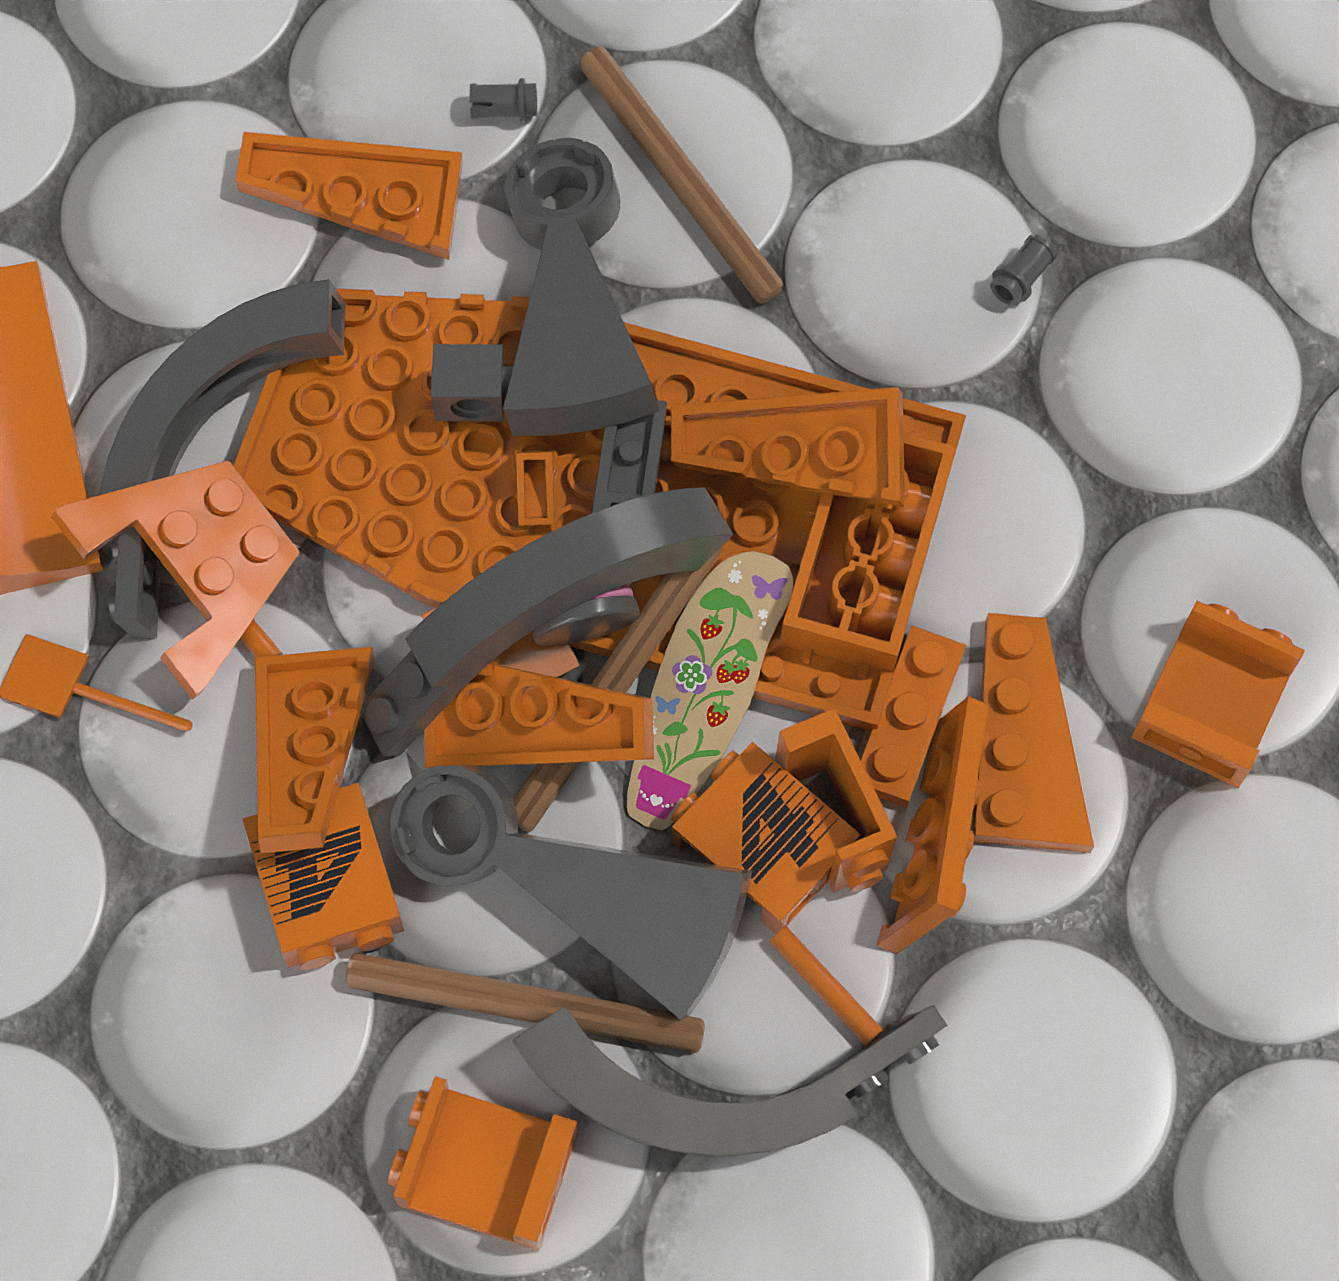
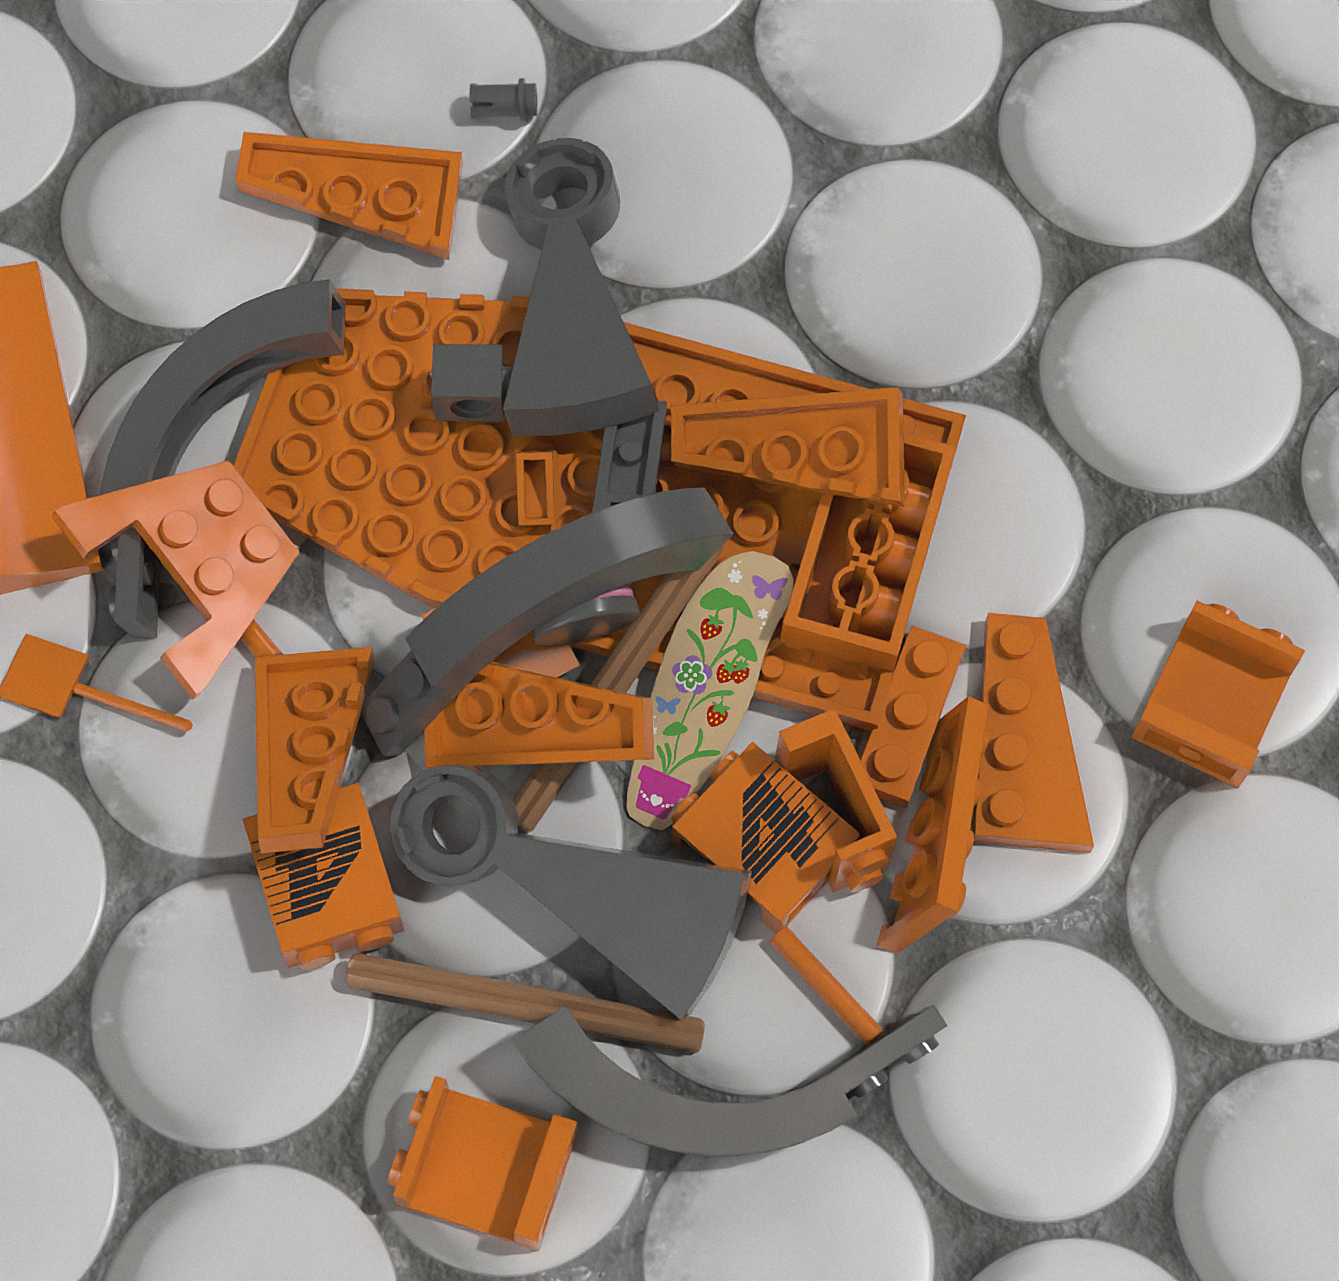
medium nougat axle [581,46,783,304] -> none
dark grey pin [990,235,1057,305] -> none

